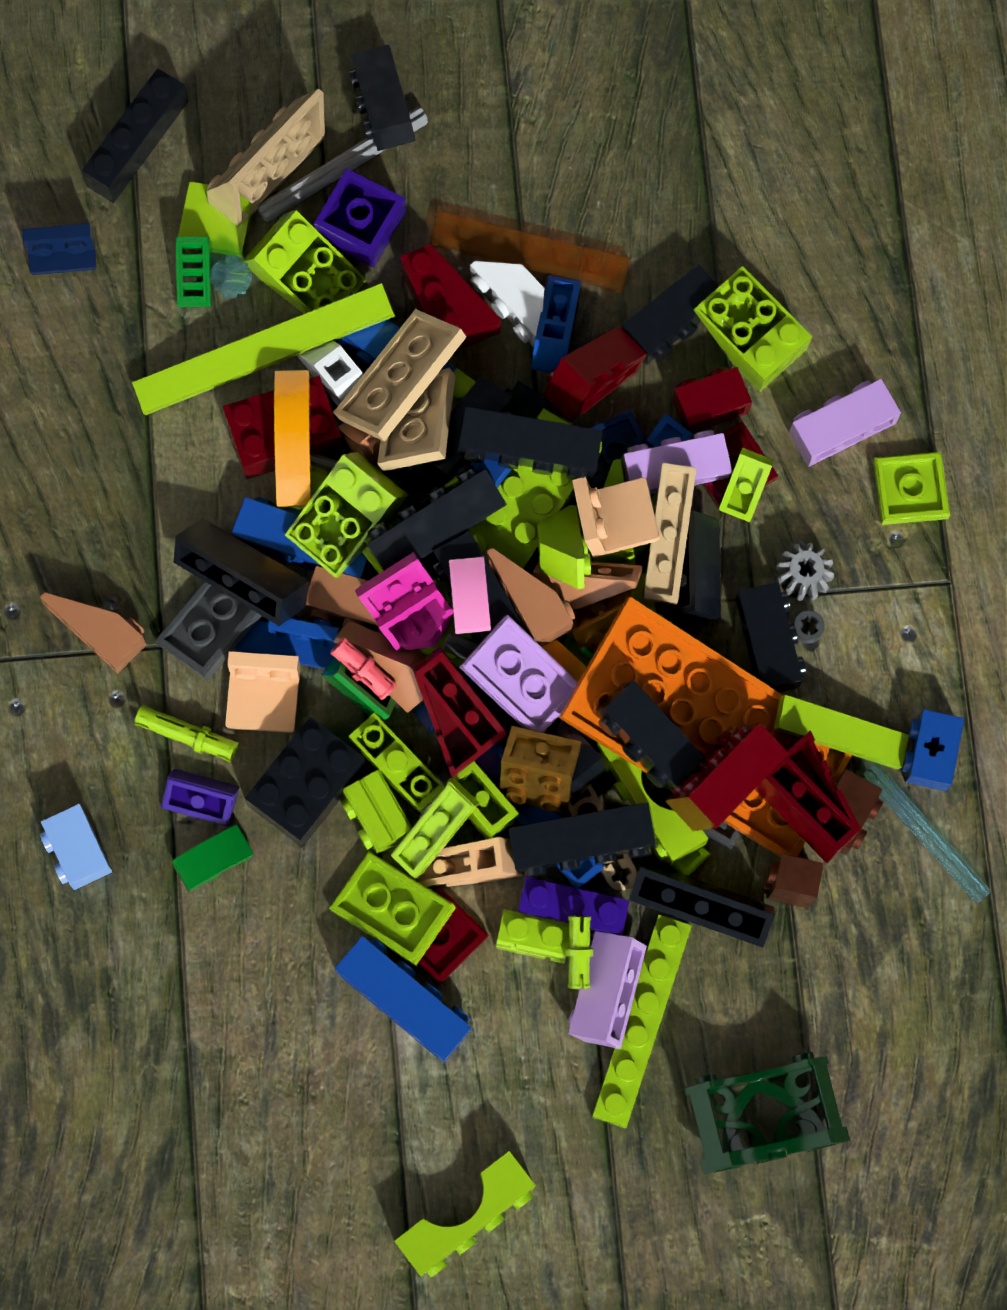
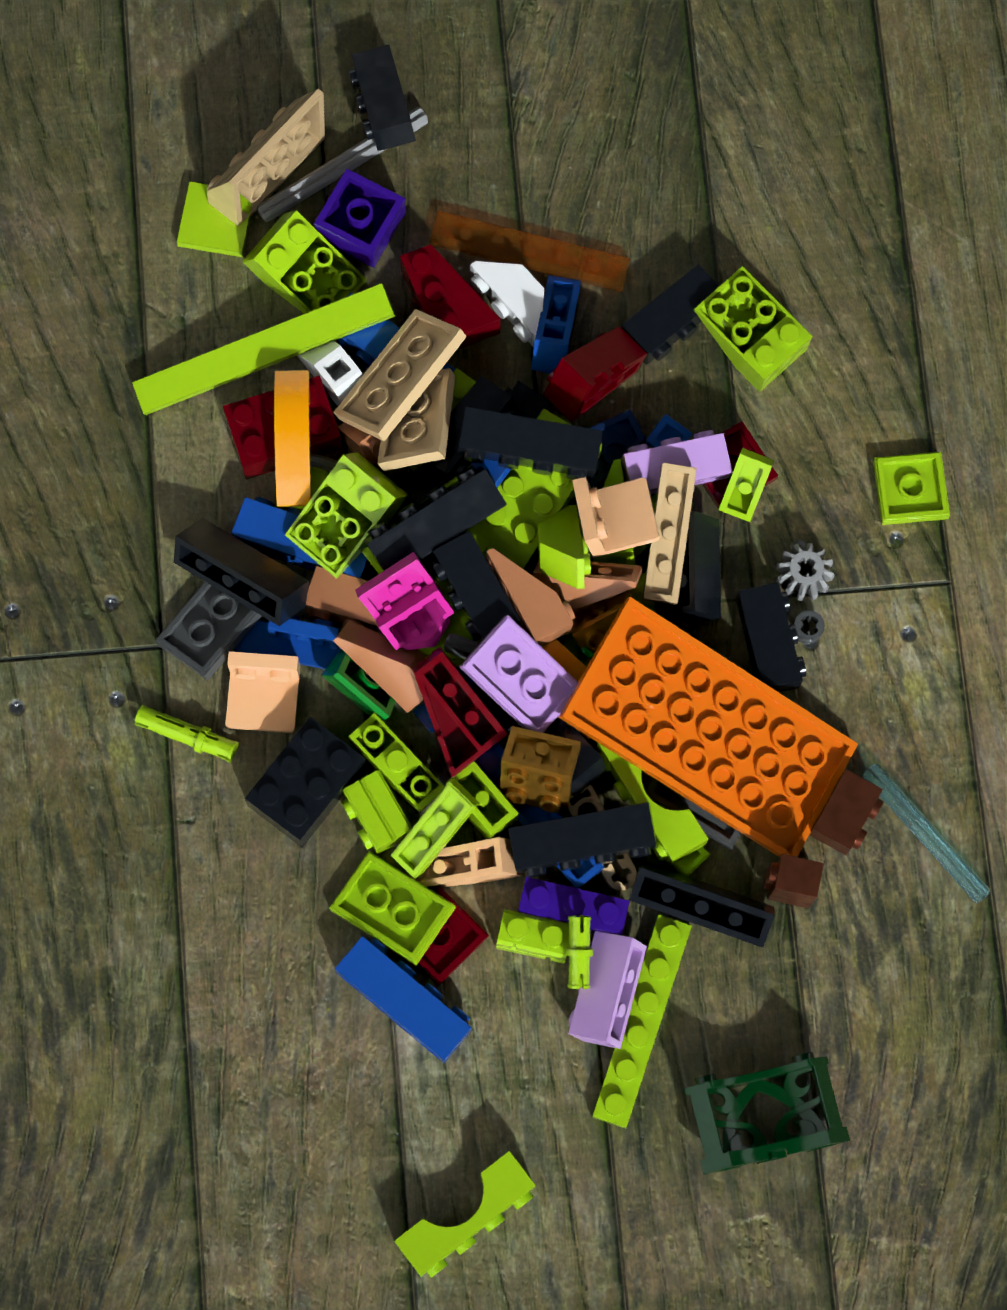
dark blue bracket [22,223,97,275] -> none
light blue brick [39,804,112,890] -> none
nougat slope [40,592,146,674] -> none
black brick [81,68,188,203] -> none
dark purple slope [161,769,240,827] -> none
green slope [171,824,254,892] -> none
green slope [176,237,212,308] -> none
clear light blue gear [210,255,252,298] -> none
coral pin [330,637,397,700] -> none
bright pink slope [449,557,491,634] -> none
black brick [594,680,705,789] -> none
dark red brick [665,722,789,831] -> none
dark red brick [672,367,752,433] -> none
dark red wedge [755,730,861,864] -> none
lime tile [773,695,909,770] -> none
lavender brick [789,379,901,467] -> none
blue brick [902,709,964,791] -> none

